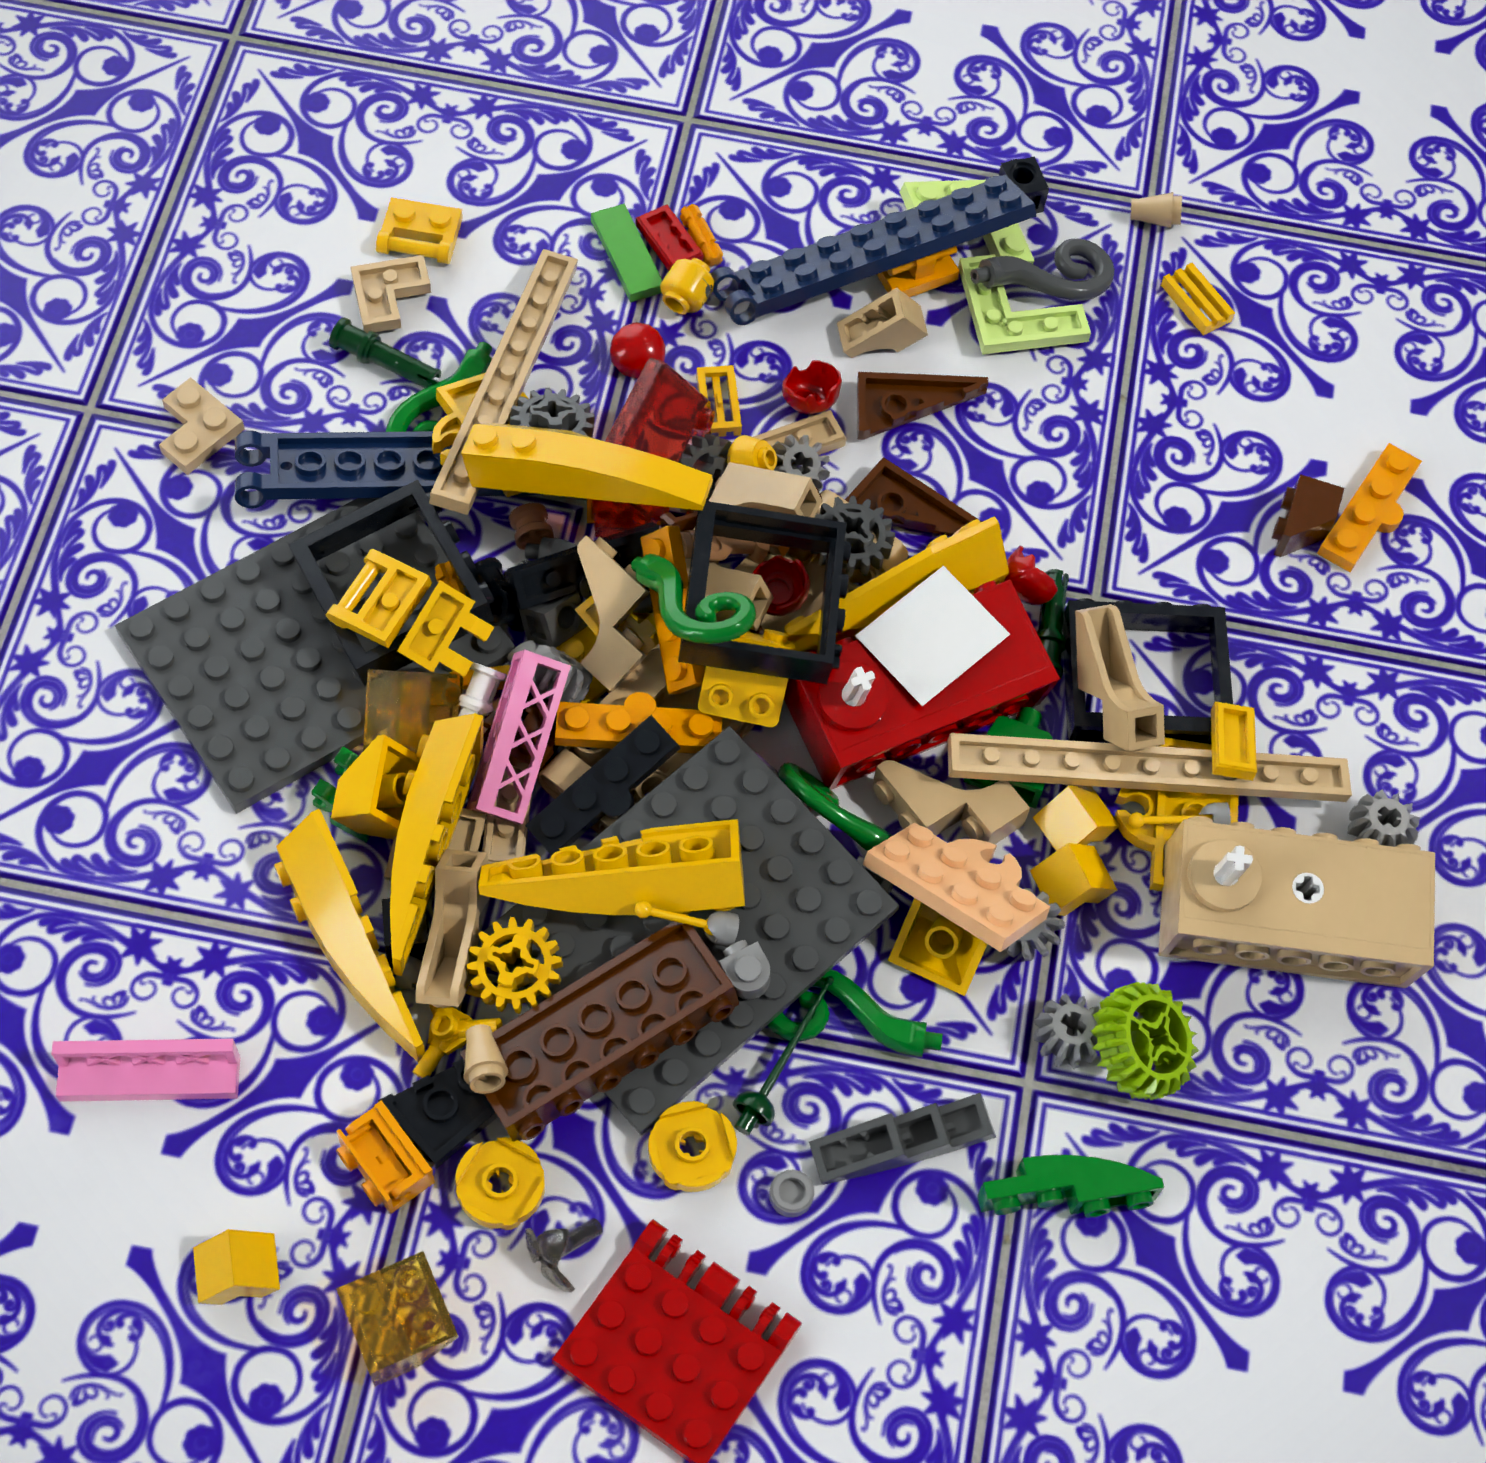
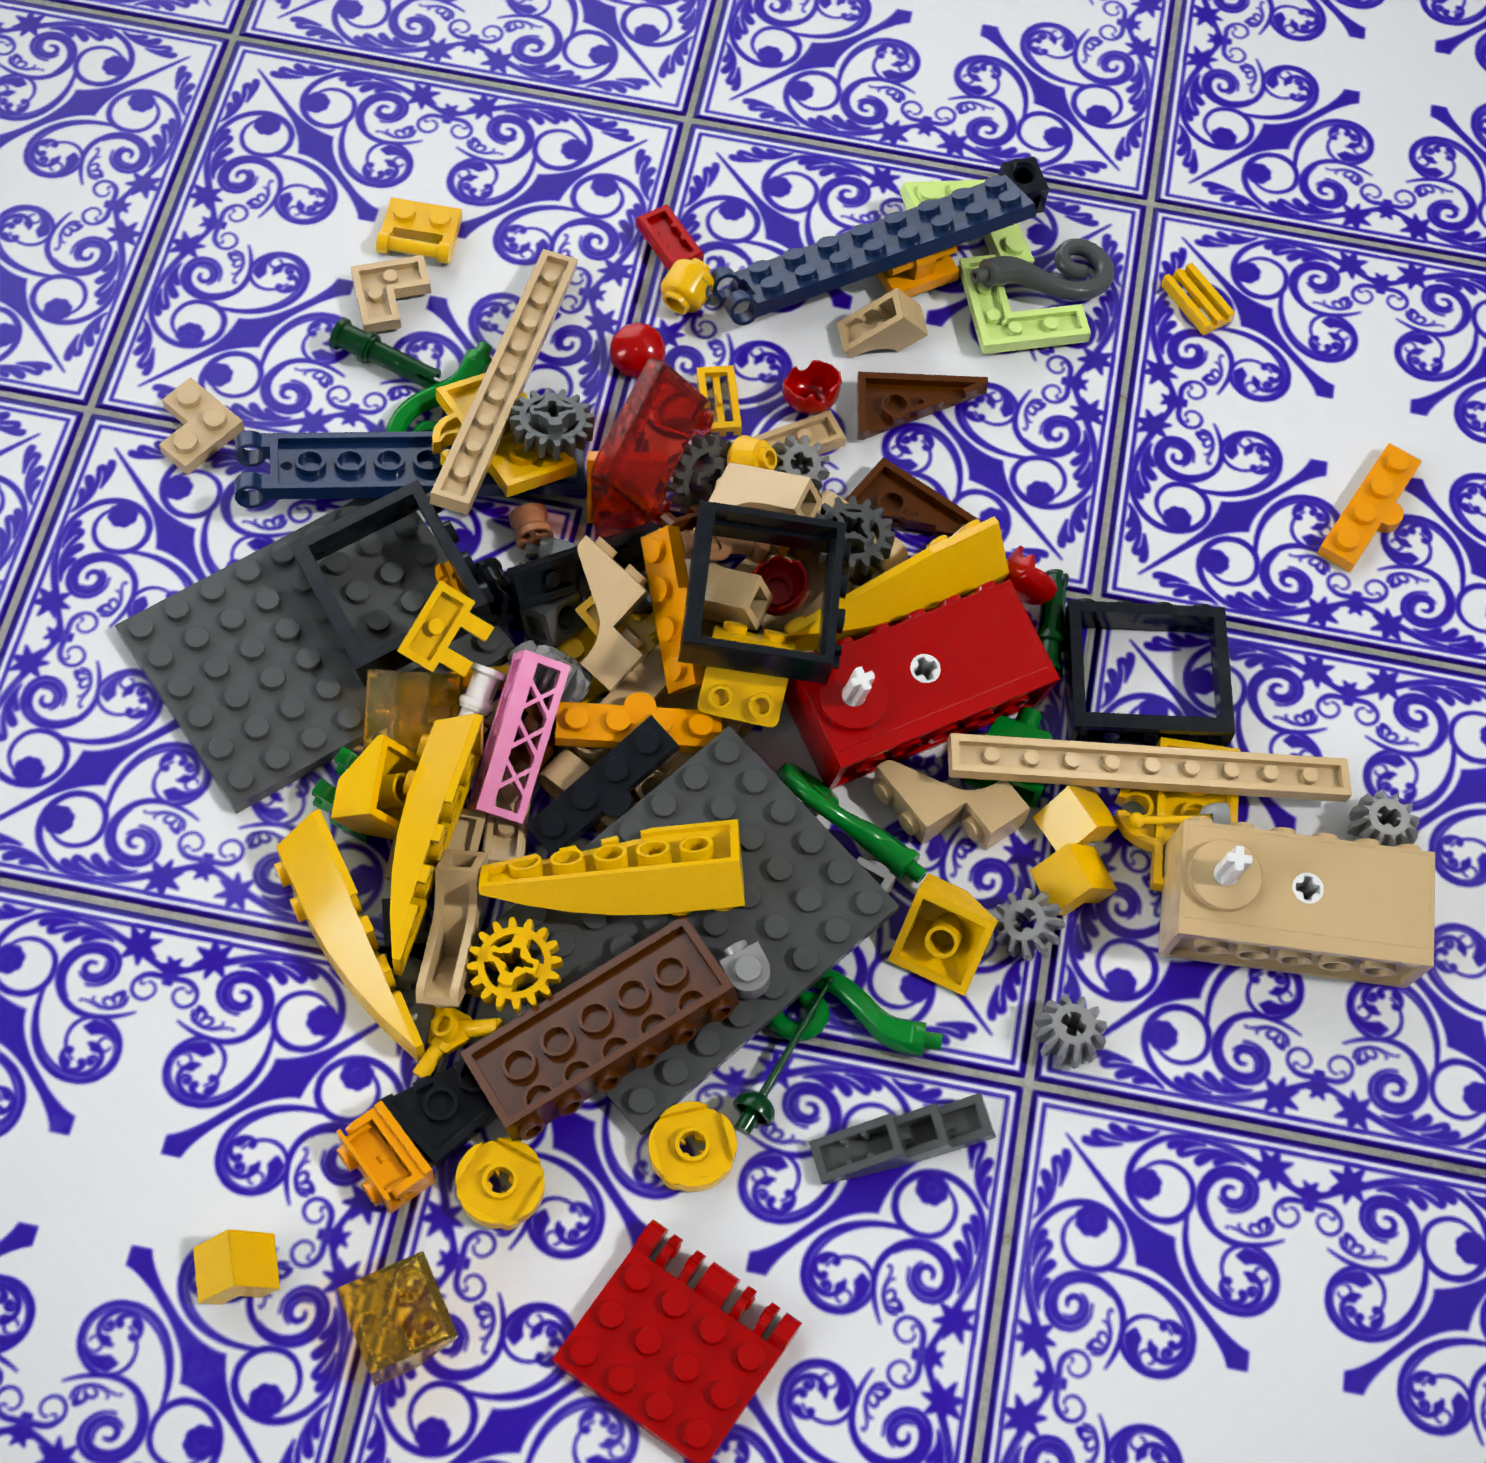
bright pink fence [52,1039,240,1102] -> none
yellow plate [326,549,432,648] -> none
yellow wedge [461,423,713,511] -> none
tan cone [464,1024,508,1094] -> none
clear smoke plant [525,1218,603,1293] -> none
bright green tile [591,203,662,302] -> none
green plant [631,554,756,644] -> none
hinge [634,901,739,947] -> none
light orange axle [680,204,723,267] -> none
light grey tile [769,1170,815,1217] -> none
white sticker [855,566,1010,706] -> none
light nougat plate [863,822,1051,952] -> none
green slope [977,1155,1164,1218] -> none
tan arch [1075,604,1165,751] -> none
lime gear [1090,982,1199,1100] -> none
tan cone [1130,192,1182,228] -> none
yellow tile [1211,701,1257,781] -> none
reddish brown slope [1271,474,1345,557] -> none

